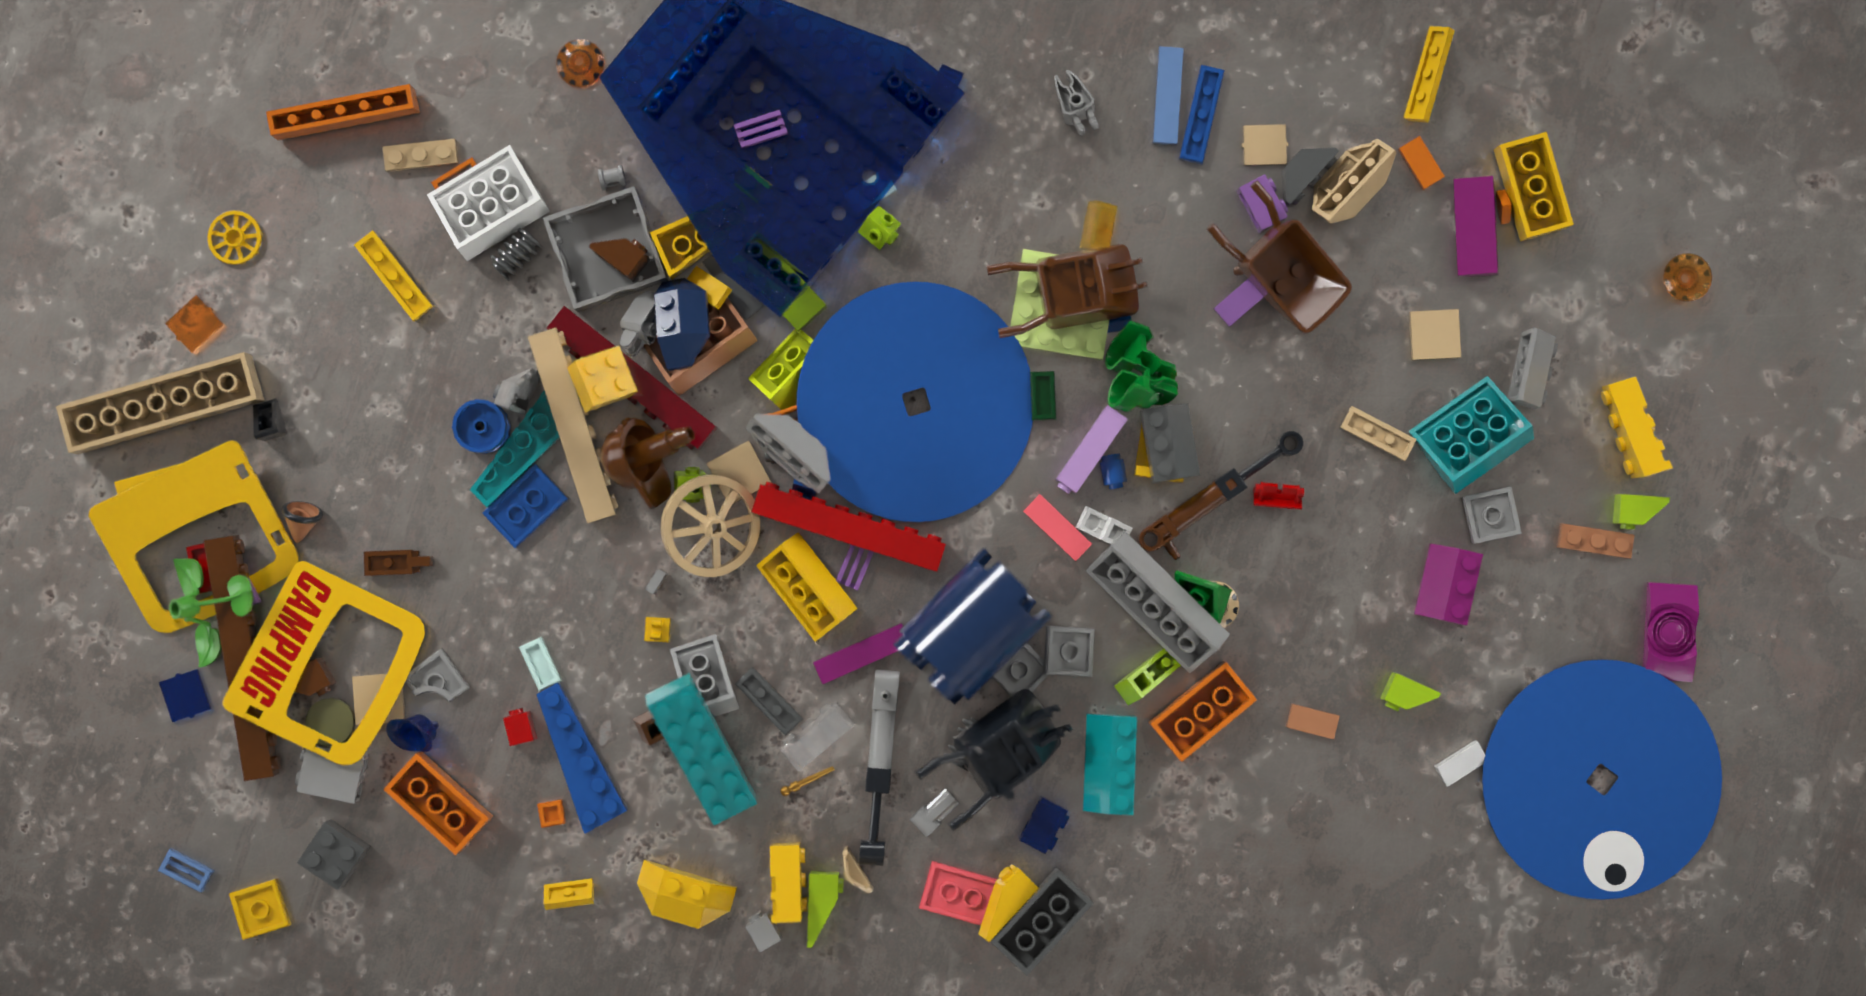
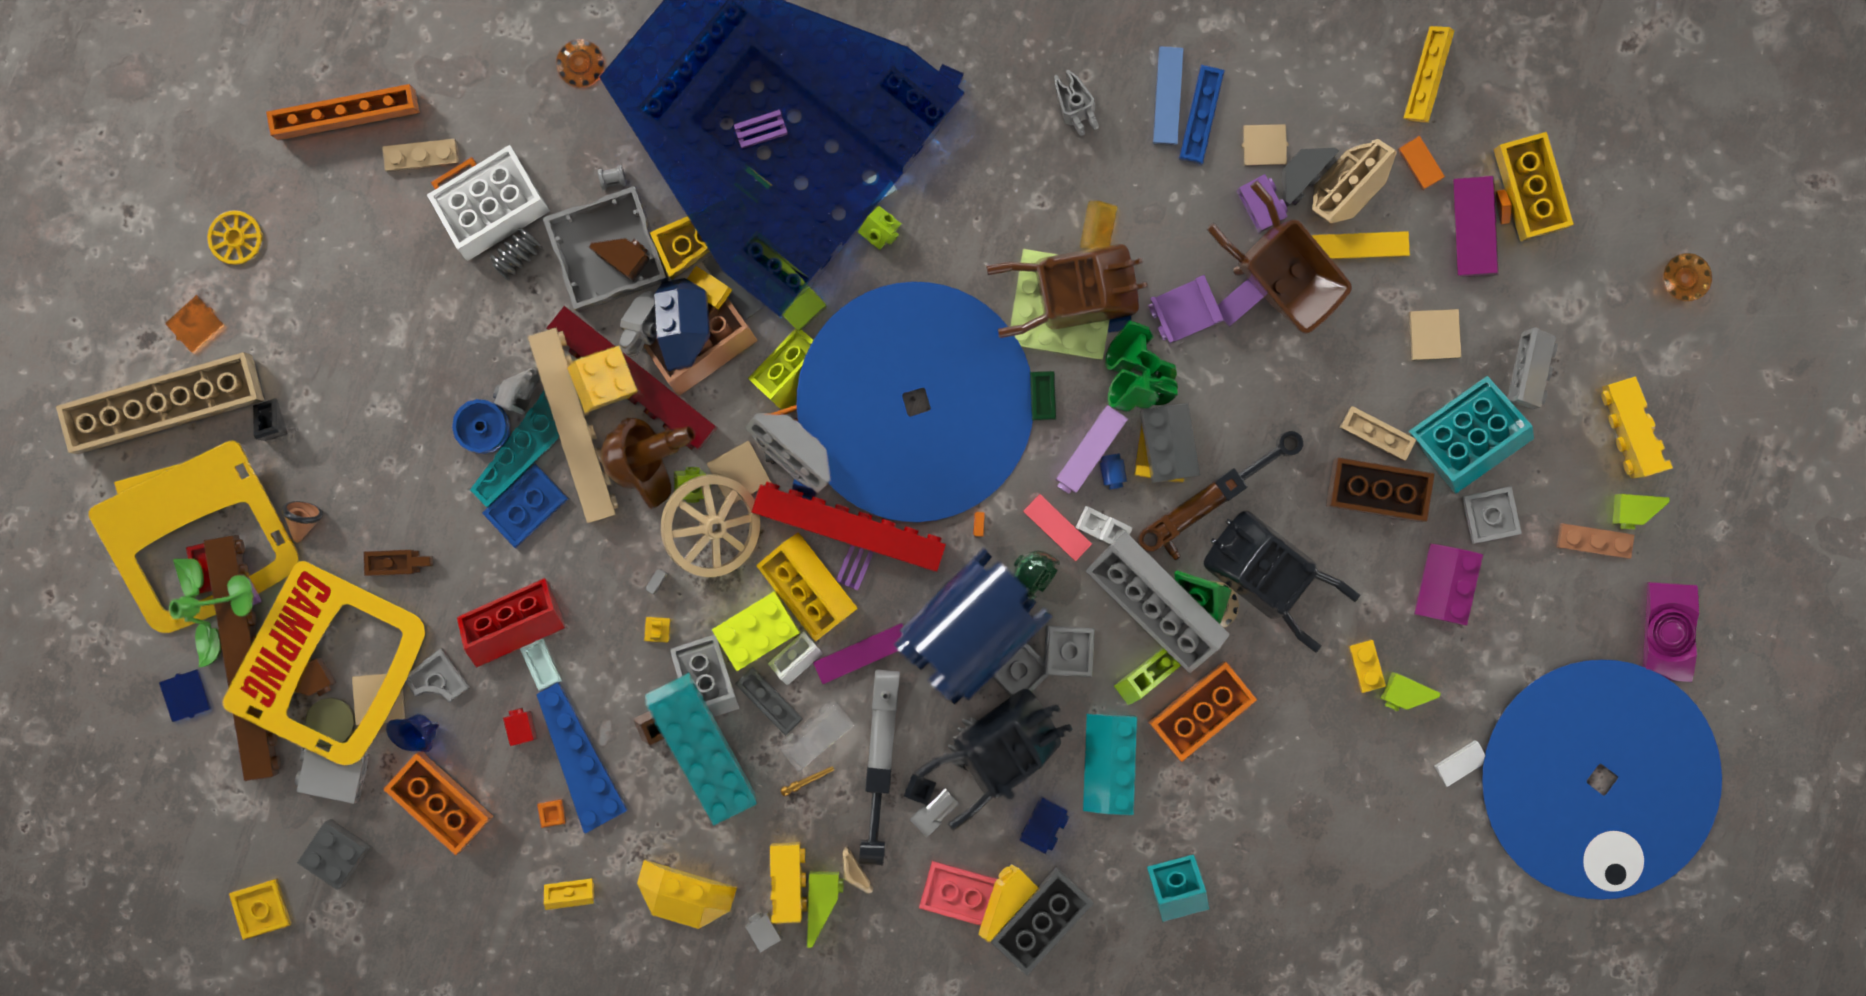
medium blue tile [158,848,214,893] -> none
yellow plate [354,230,433,322] -> none
red hinge [1253,482,1304,510] -> none
nougat tile [1286,704,1340,739] -> none
none -> red slope [457,578,565,668]
none -> neon yellow brick [712,591,801,671]
none -> white slope [768,631,823,685]
none -> black tile [904,774,936,805]
none -> orange tile [973,512,985,537]
none -> clear green cylinder [1014,550,1060,600]
none -> teal slope [1147,854,1209,922]
none -> medium lavender panel [1148,275,1223,343]
none -> black piece [1203,511,1361,653]
none -> yellow tile [1312,231,1410,259]
none -> reddish brown brick [1326,458,1435,522]
none -> yellow plate [1348,639,1386,693]

